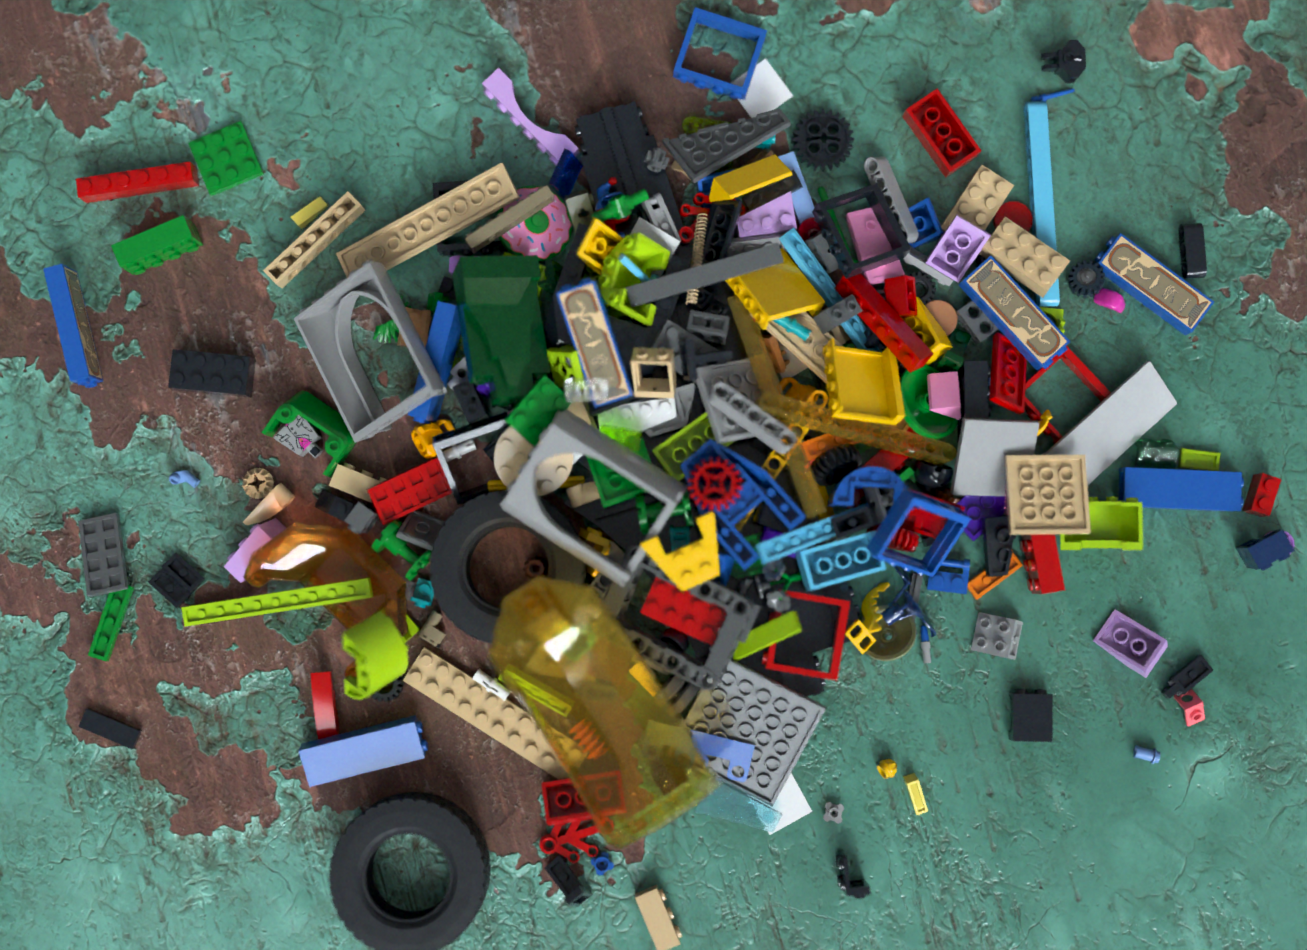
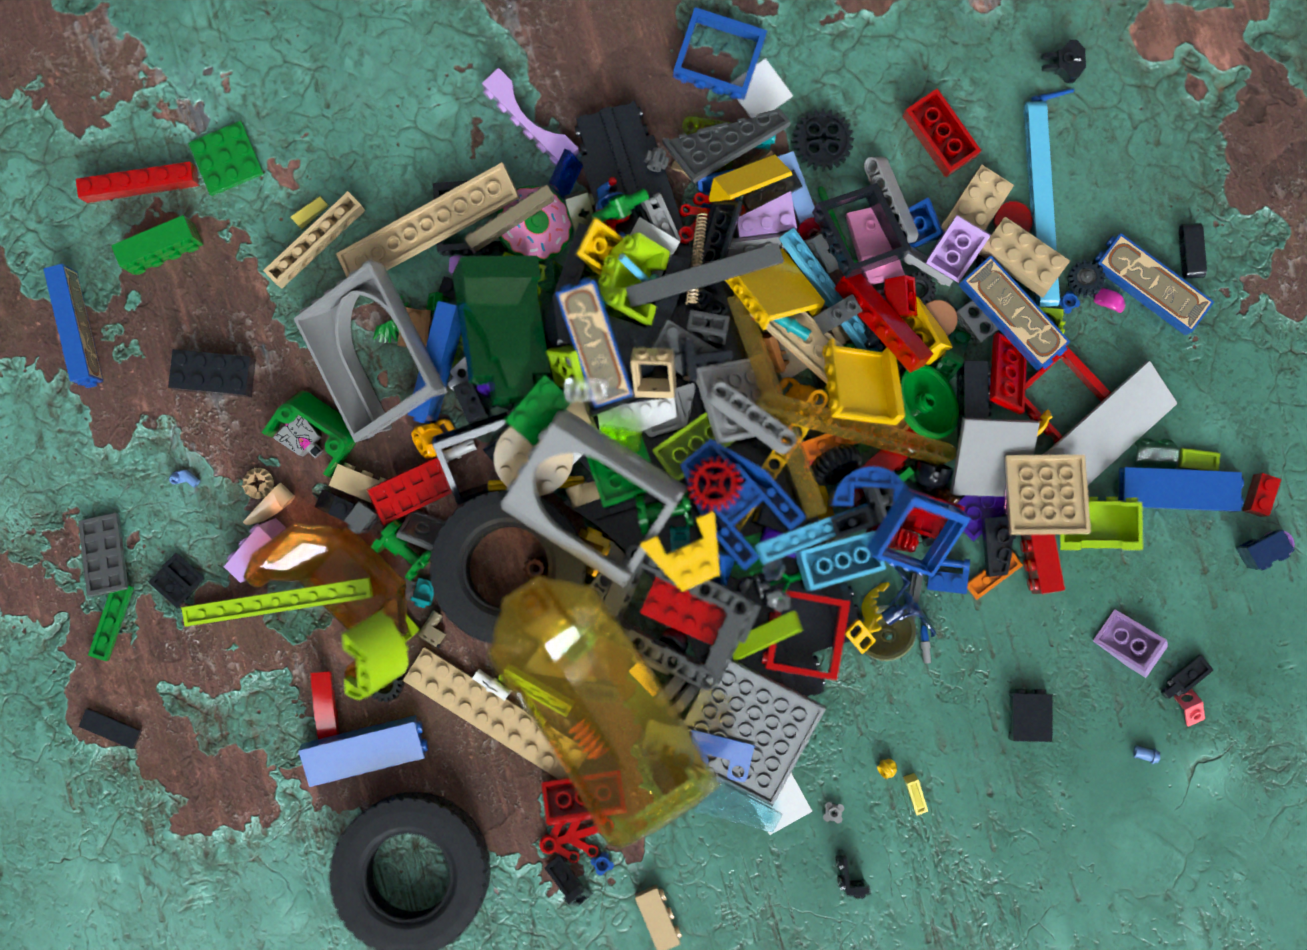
bright pink slope [927,371,961,420] -> none
light grey bracket [971,612,1023,660] -> none
none -> blue plate [1059,291,1080,314]

